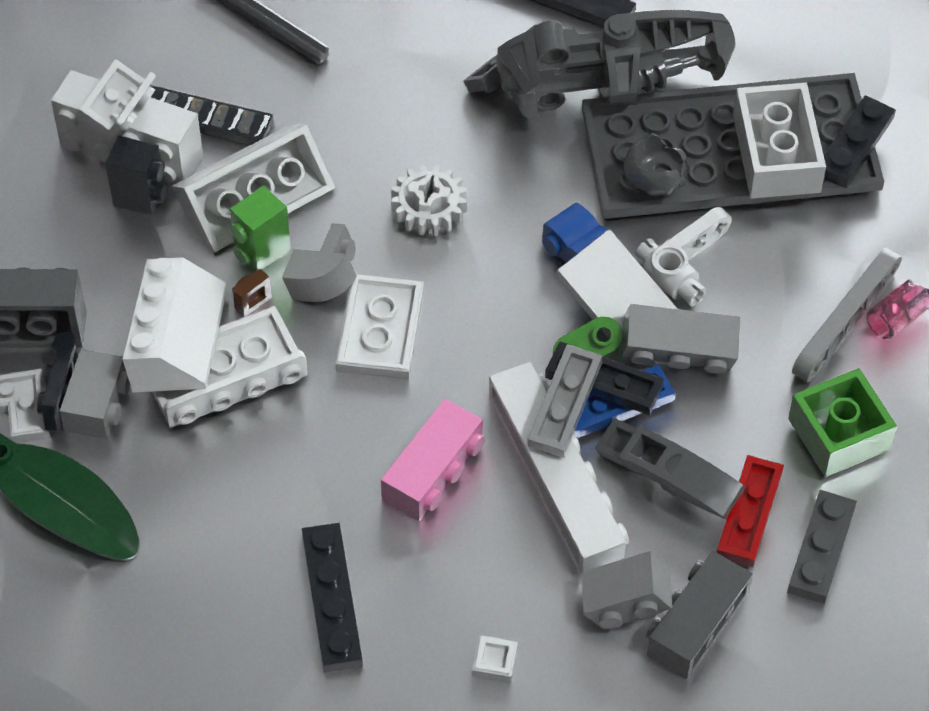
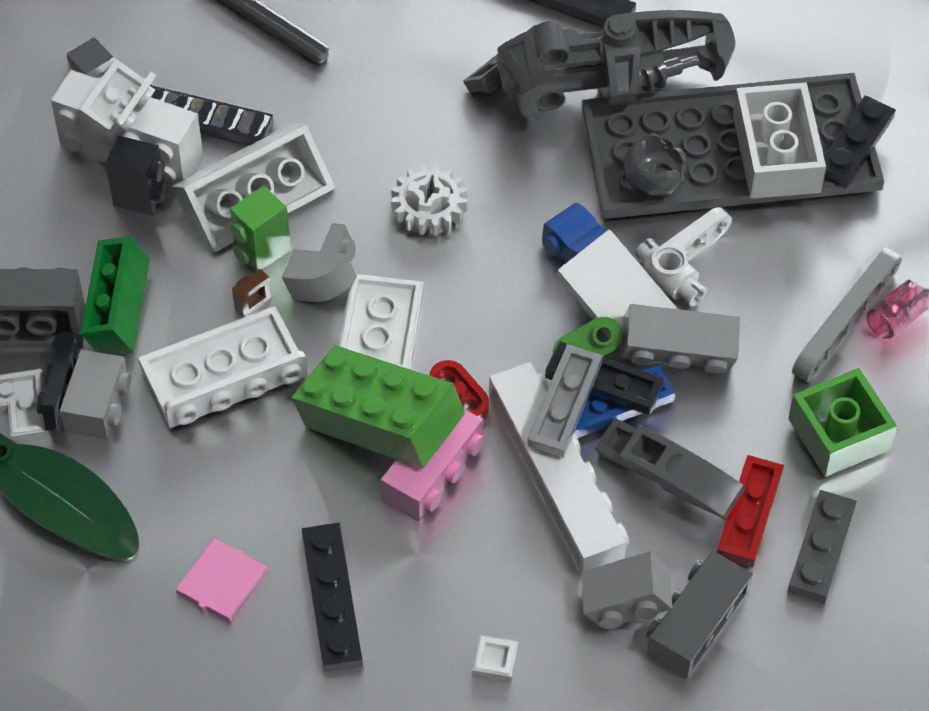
white slope [123,257,227,392] -> none
none -> dark grey tile [66,37,114,78]
none -> green brick [80,236,150,355]
none -> bright pink piece [176,538,268,622]
none -> bright green brick [292,345,465,469]
none -> red plate [429,360,489,420]

